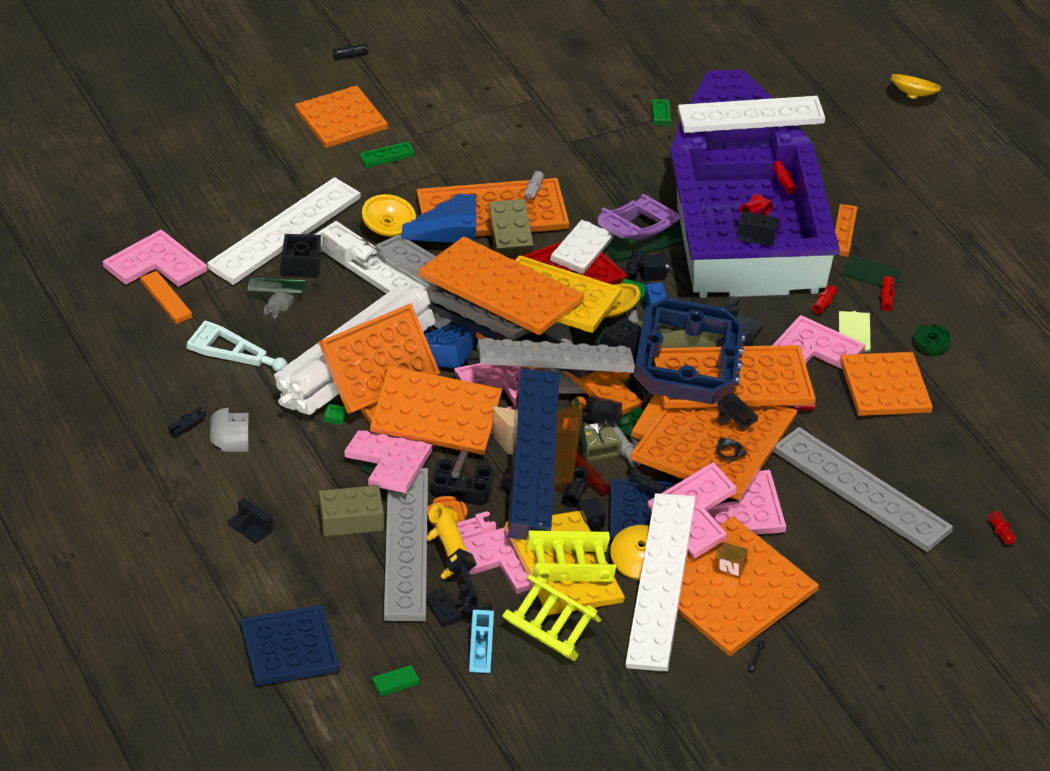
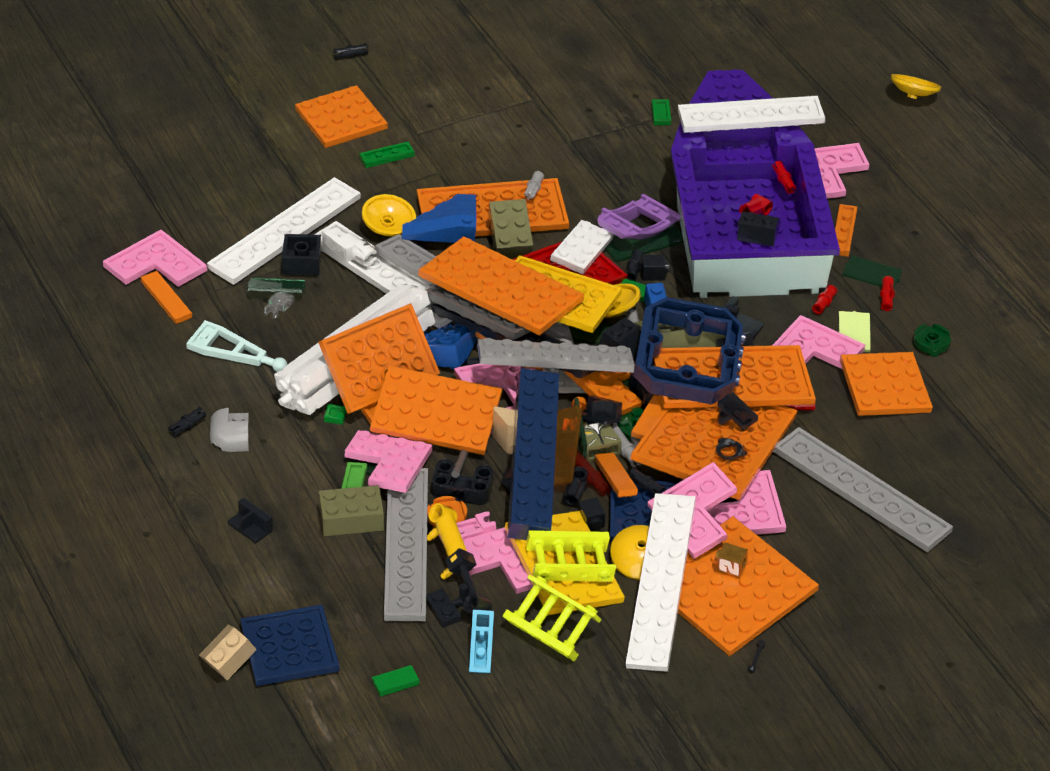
red axle [988,511,1016,545] -> none
none -> tan slope [199,625,256,680]
none -> bright green tile [342,462,368,489]
none -> orange tile [595,453,638,497]
none -> bright pink plate [815,143,869,198]

